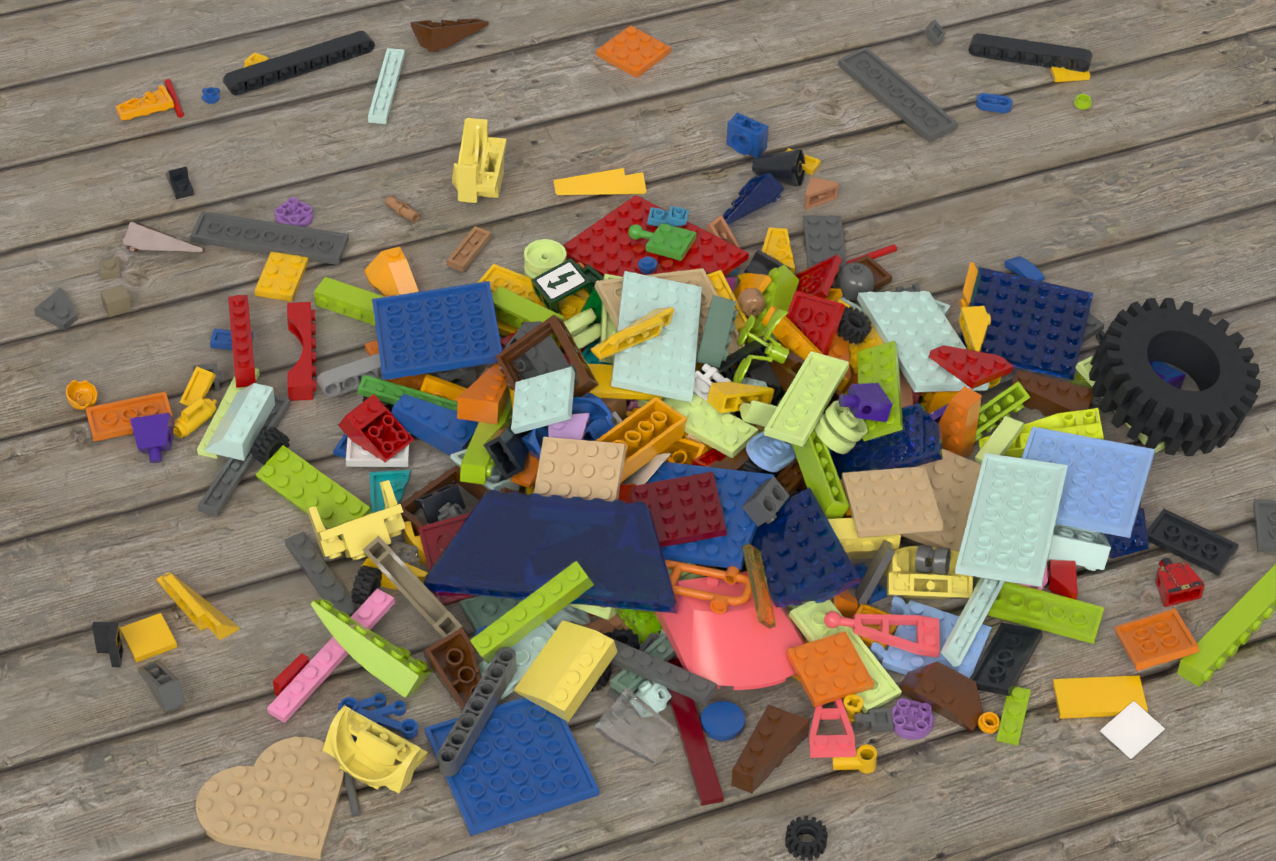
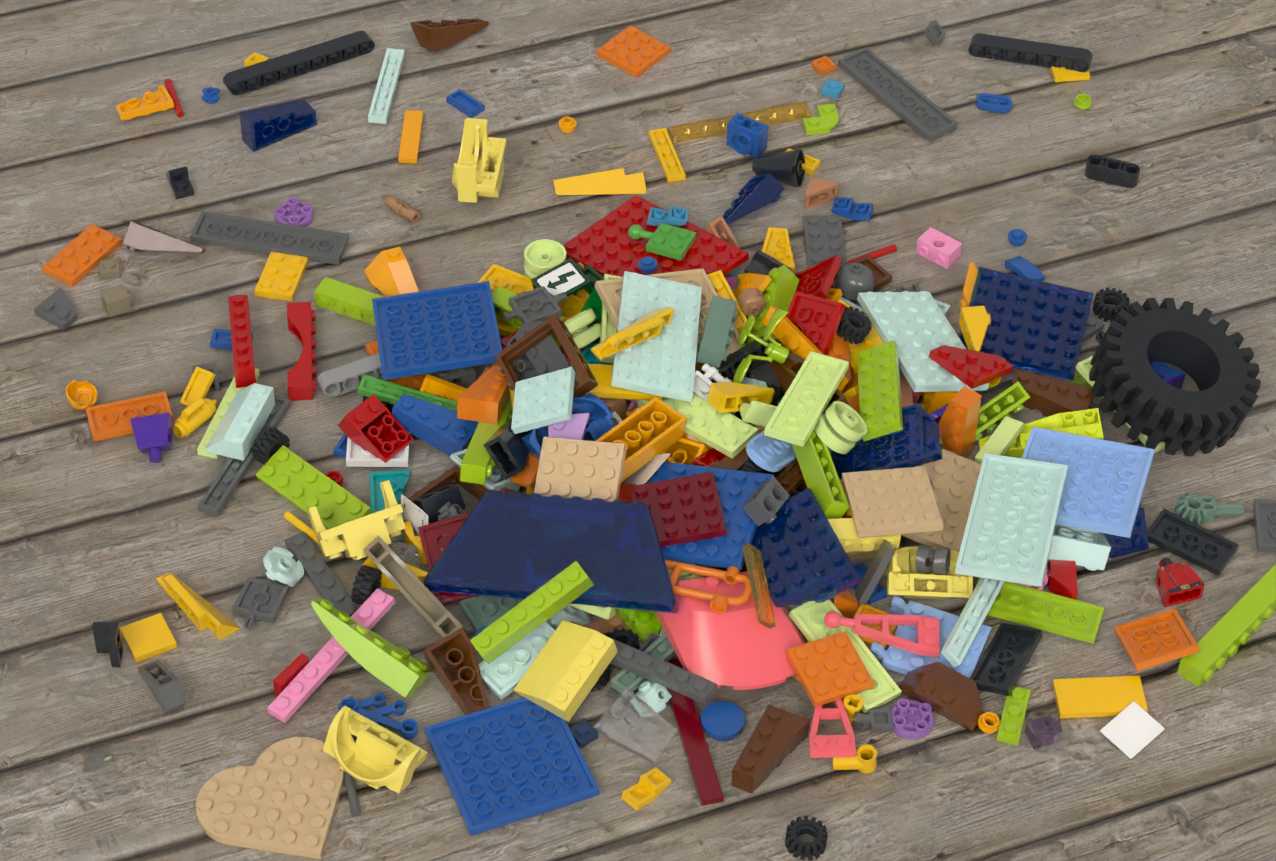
dark grey beam [437,647,517,777] -> none
medium nougat plate [447,226,492,272] -> none
dark purple torso [839,383,893,422] -> none
none -> orange plate [42,224,123,287]
none -> dark grey plate [232,577,289,630]
none -> clear blue wedge [239,99,317,152]
none -> light aqua plate [263,547,304,587]
none -> yellow bar [283,511,319,544]
none -> red plate [326,471,344,487]
none -> light orange tile [398,110,424,164]
none -> white sticker [401,494,428,536]
none -> blue tile [446,89,485,118]
none -> dark grey plate [503,286,567,323]
none -> light orange plate [558,116,577,133]
none -> dark blue plate [569,718,598,749]
none -> yellow slope [621,767,672,811]
none -> yellow tile [648,128,686,183]
none -> clear yellow tile [668,101,812,143]
none -> lime plate [803,104,839,136]
none -> orange tile [811,56,836,76]
none -> dark azure plate [821,79,845,100]
none -> blue slope [831,197,874,221]
none -> bright pink brick [916,227,962,269]
none -> blue plate [1008,229,1027,246]
none -> clear purple brick [1024,715,1062,749]
none -> black beam [1085,155,1140,188]
none -> black tyre [1093,288,1130,323]
none -> sand green gear [1174,492,1244,525]

